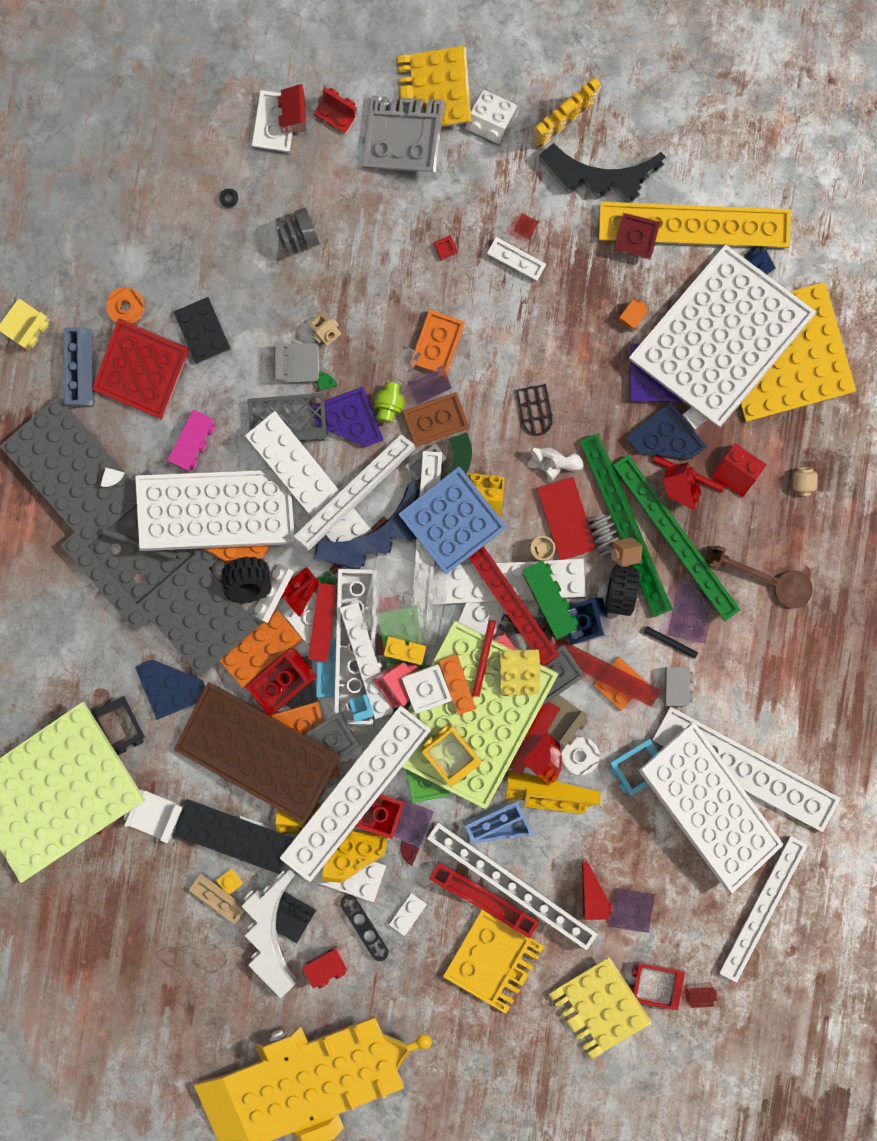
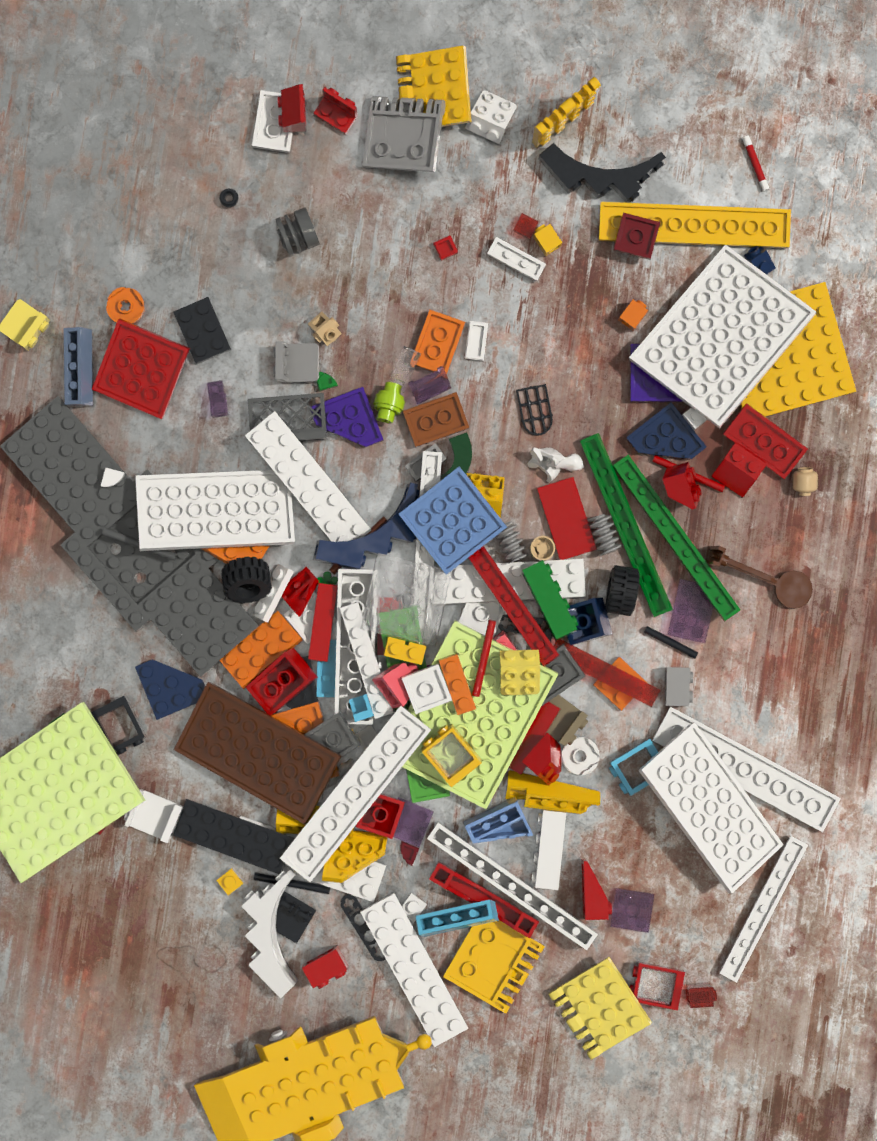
dark pink brick [167,409,216,472] -> none
tan plate [189,874,245,925] -> none
white plate [294,435,416,551] -> none
medium nougat brick [611,537,643,567] -> none
none -> clear purple leg [207,380,230,418]
none -> black bar [253,873,330,894]
none -> white plate [360,893,468,1047]
none -> medium azure brick [416,900,499,937]
none -> white tile [465,321,488,361]
none -> light grey piece [496,521,529,564]
none -> white brick [531,809,566,890]
none -> yellow brick [533,224,562,256]
none -> red plate [723,403,808,479]
none -> red bar [742,136,770,191]

